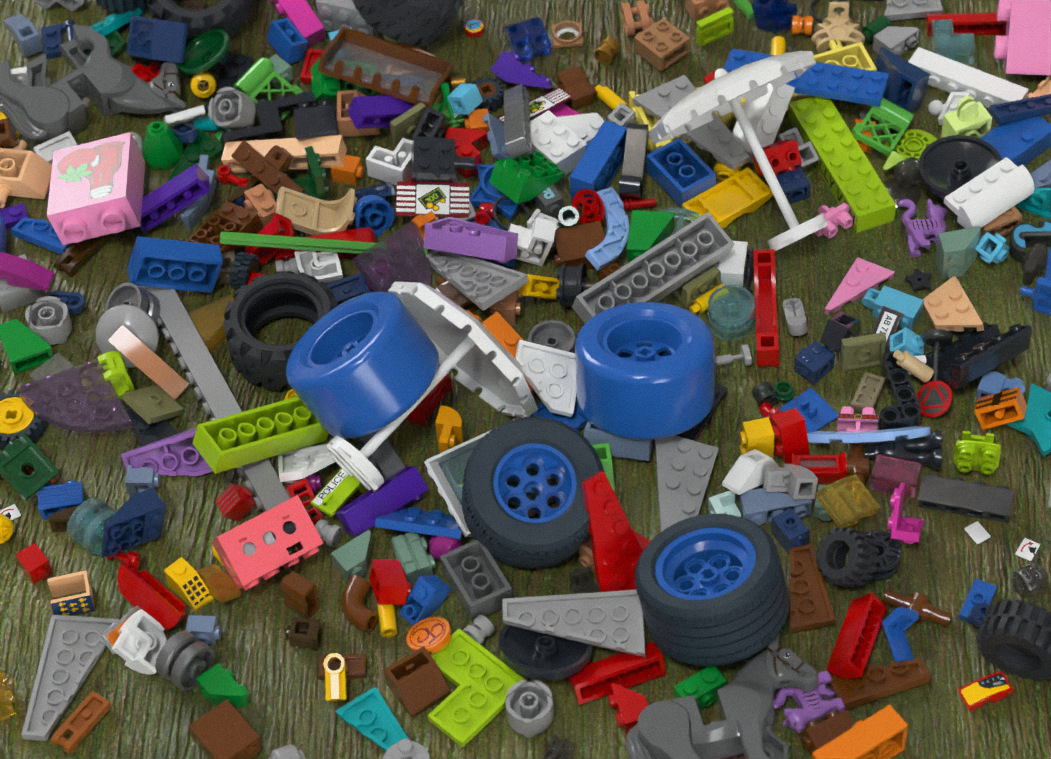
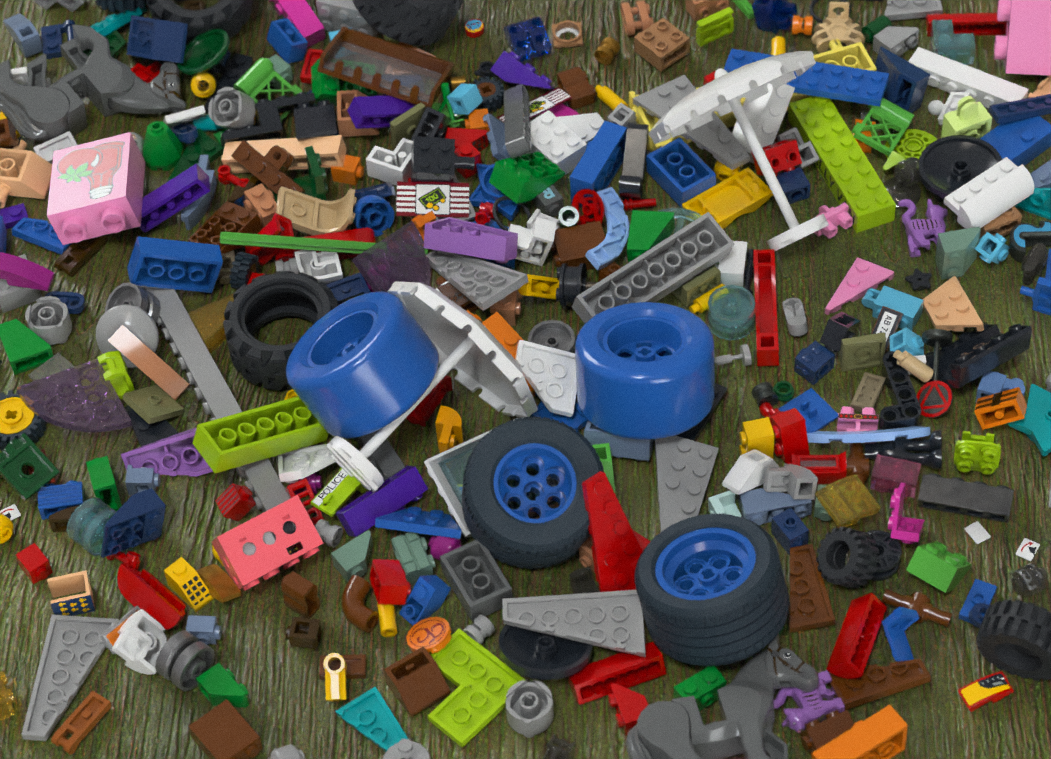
none -> green slope [86,456,122,515]
none -> black plate [474,61,499,79]
none -> bright green slope [906,541,972,593]

